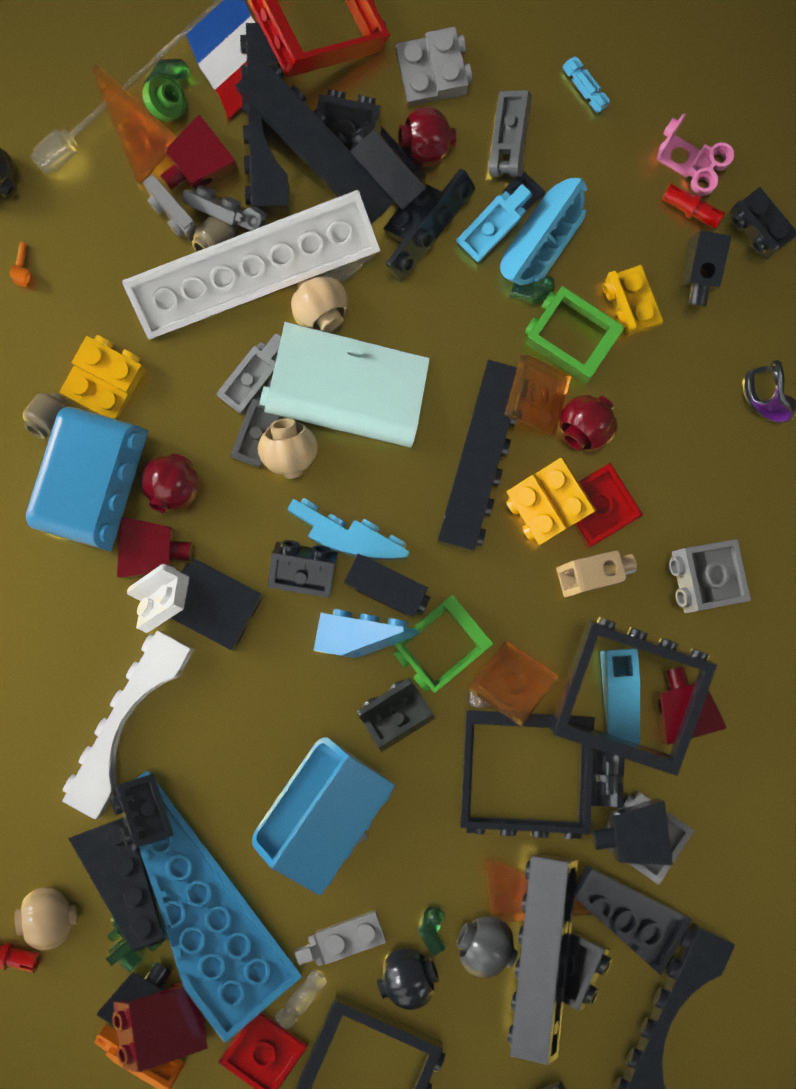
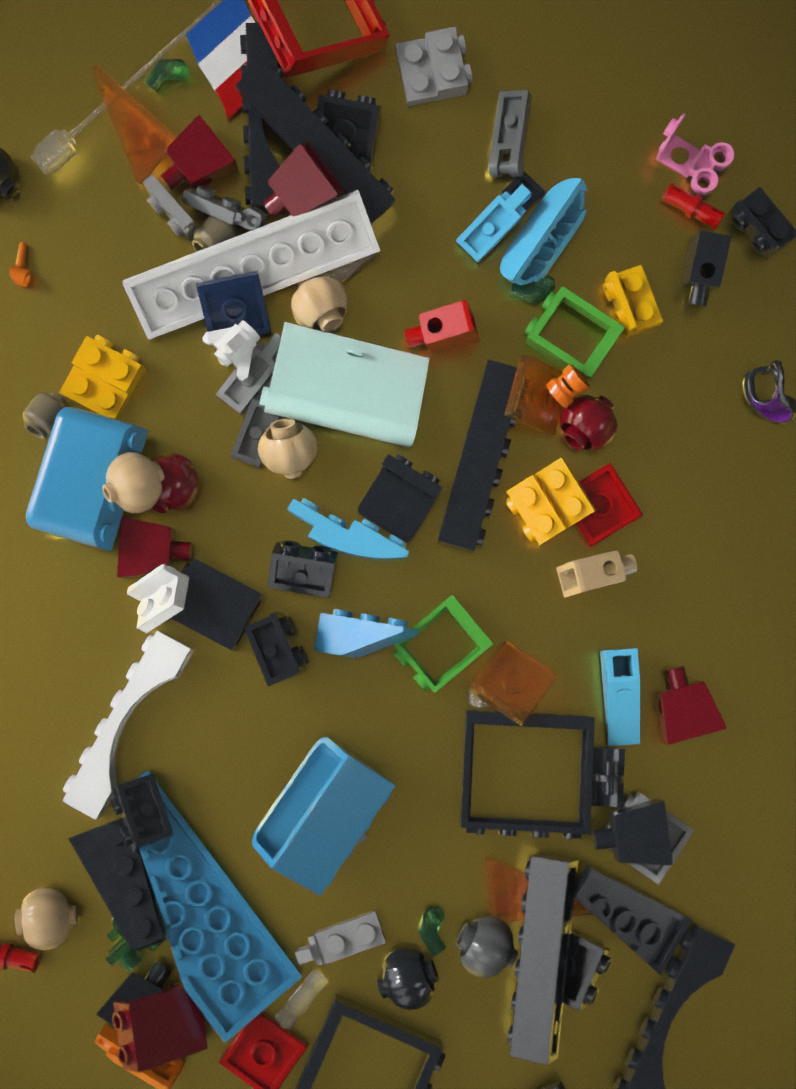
bright green plate [143,74,186,122] -> none
black window [344,553,431,619] -> none
black window [351,119,426,209] -> none
pearl dark grey bracket [356,678,435,752] -> none
black bracket [383,169,475,282] -> none
dark red plant [398,107,457,168] -> none
black window [550,617,717,776] -> none
medium azure axle [563,57,610,113] -> none
light grey plate [669,539,751,614] -> none
none -> tan plant [102,452,164,513]
none -> dark blue tile [196,271,272,335]
none -> white rock [202,320,260,381]
none -> black bracket [244,612,310,686]
none -> dark red torso [264,140,344,217]
none -> black bracket [358,454,443,542]
none -> red torso [404,300,480,352]
none -> orange wheel [546,363,590,408]

